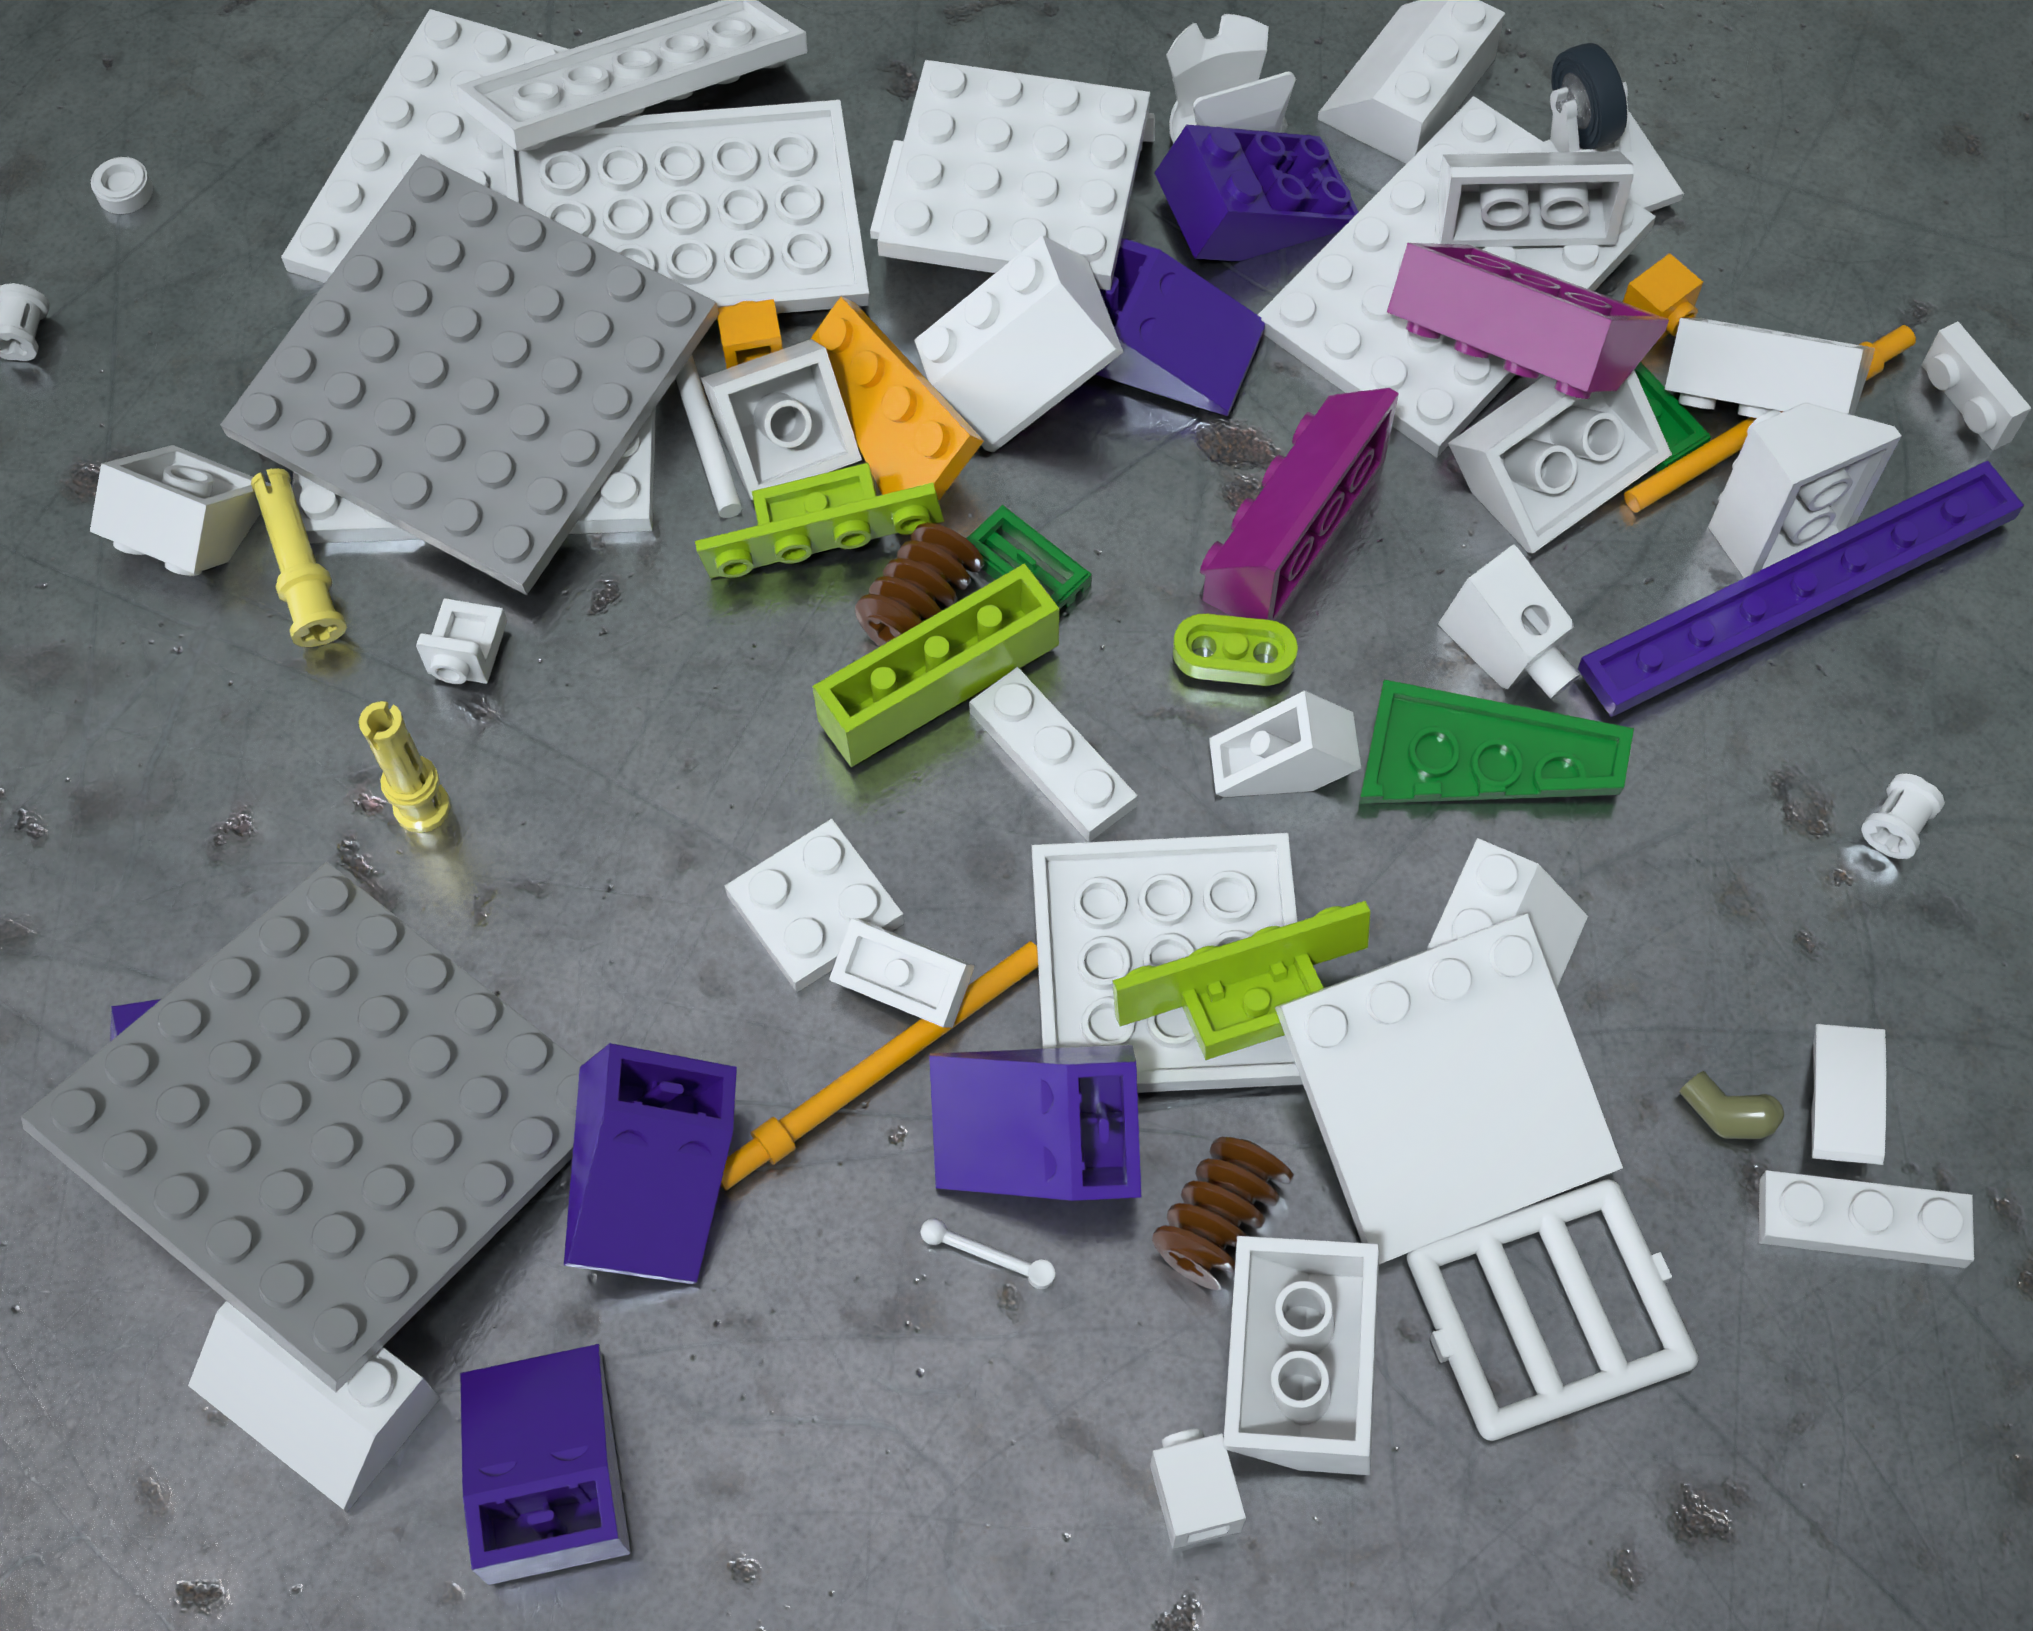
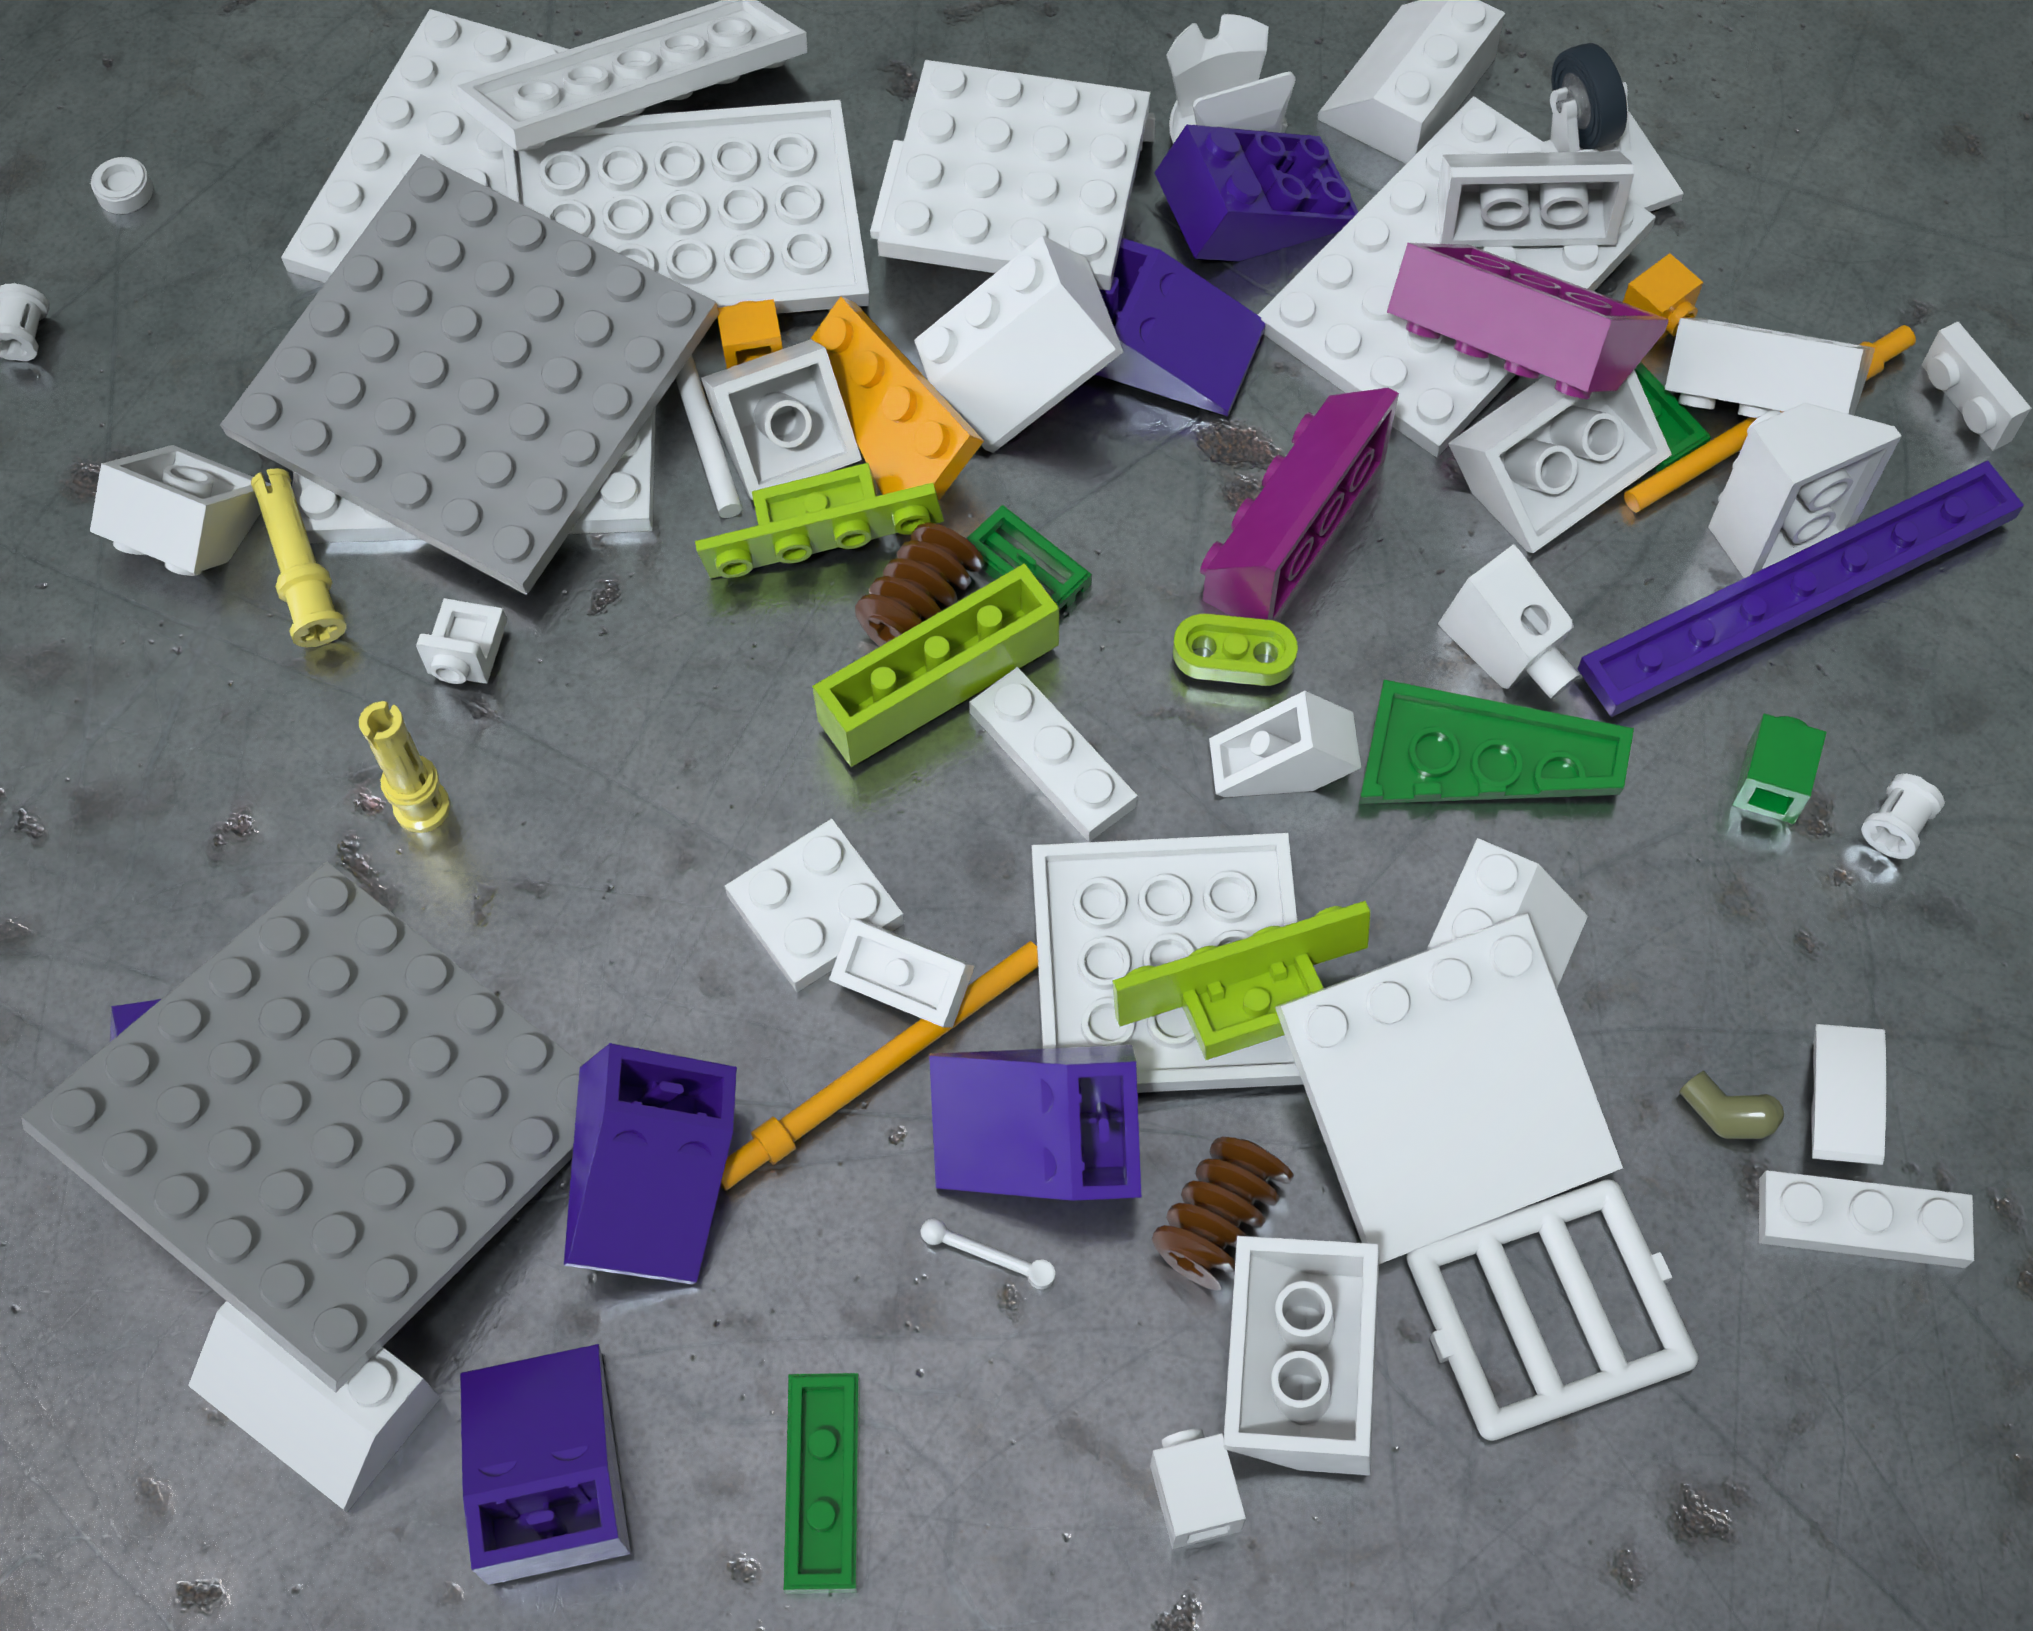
none -> green tile [783,1373,860,1594]
none -> green brick [1732,713,1827,824]

